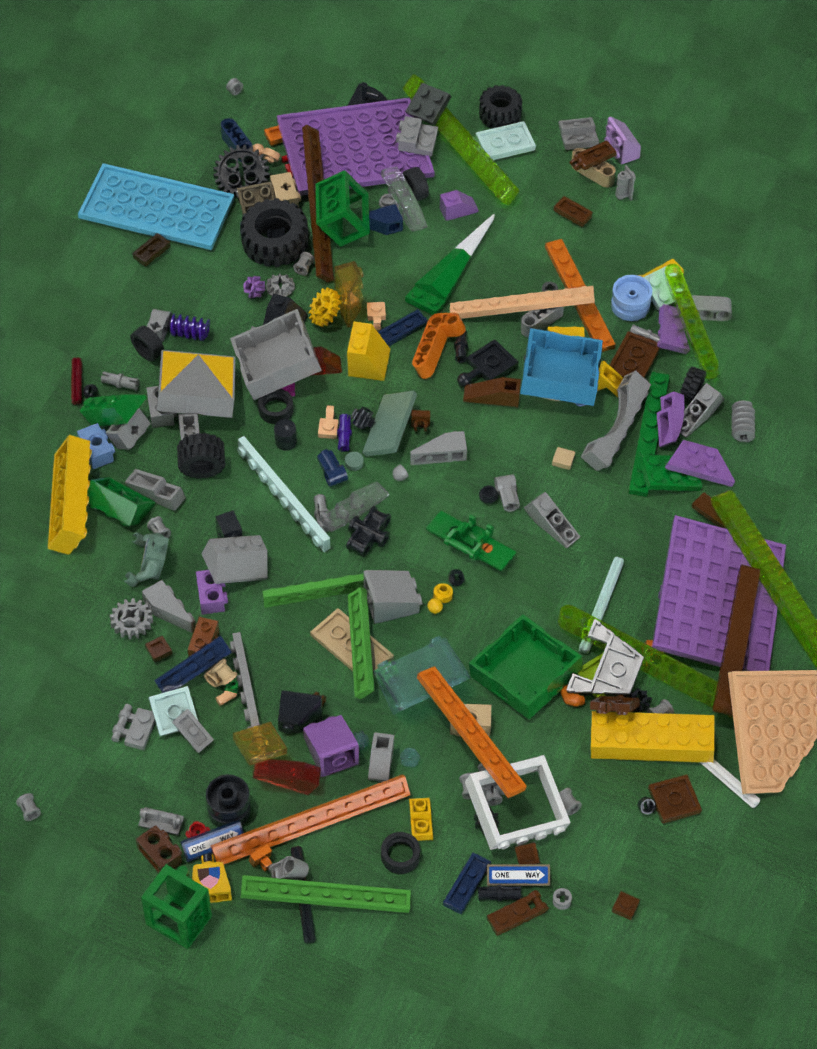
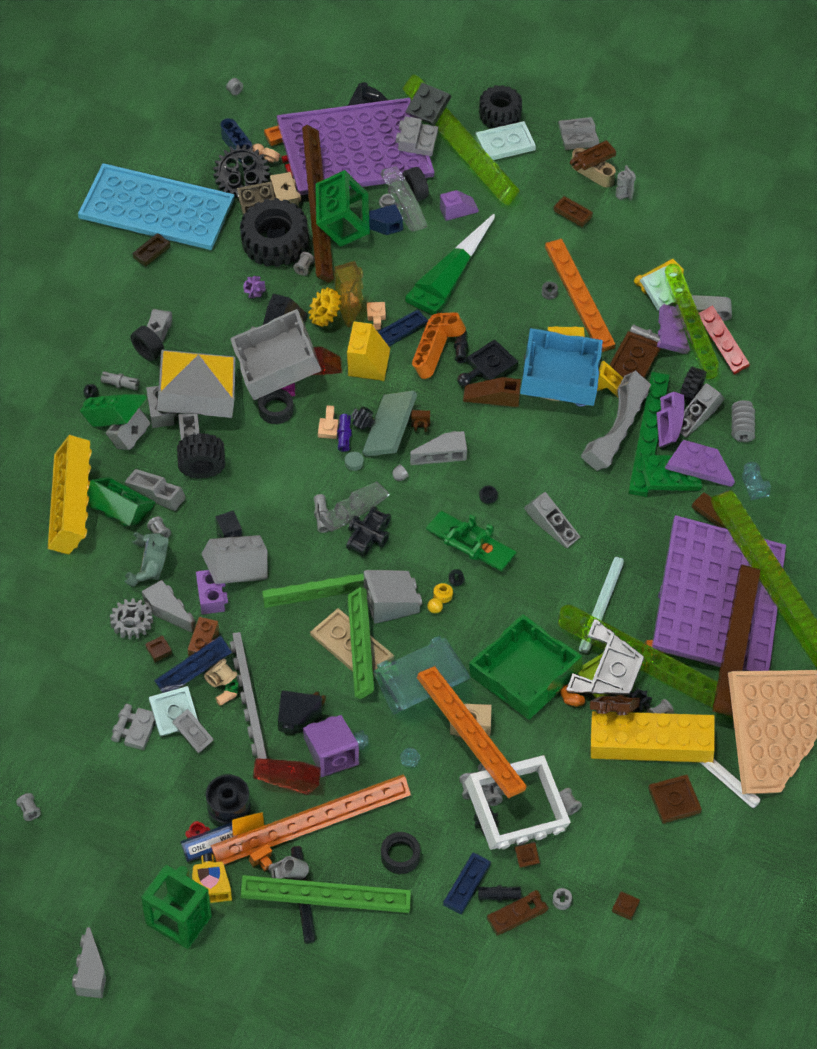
dark red axle [71,357,82,405] -> none
medium blue brick [77,423,115,469] -> none
reddish brown brick [136,825,182,874] -> none
light grey hinge [138,807,184,835] -> none
dark purple piece [170,313,210,341] -> none
clear yellow plate [233,722,287,766] -> none
light aqua plate [237,436,330,552] -> none
light grey gear [266,273,295,297] -> none
black piece [274,419,297,451] -> none
dark blue piece [317,449,348,487] -> none
light grey slope [368,732,394,782] -> none
yellow slope [409,798,433,841] -> none
light nougat plate [450,286,595,319] -> none
tile [487,864,550,886] -> none
light grey piece [494,474,520,512] -> none
light grey beam [521,307,564,337] -> none
tan tile [552,447,575,470] -> none
lavender slope [605,117,641,165] -> none
light blue wheel [611,275,653,321] -> none
black hinge [638,797,656,815] -> none
none -> light grey slope [72,927,106,998]
none -> light orange sticker [232,812,264,836]
none -> plate [697,305,750,374]
none -> clear light blue leg [742,462,771,500]

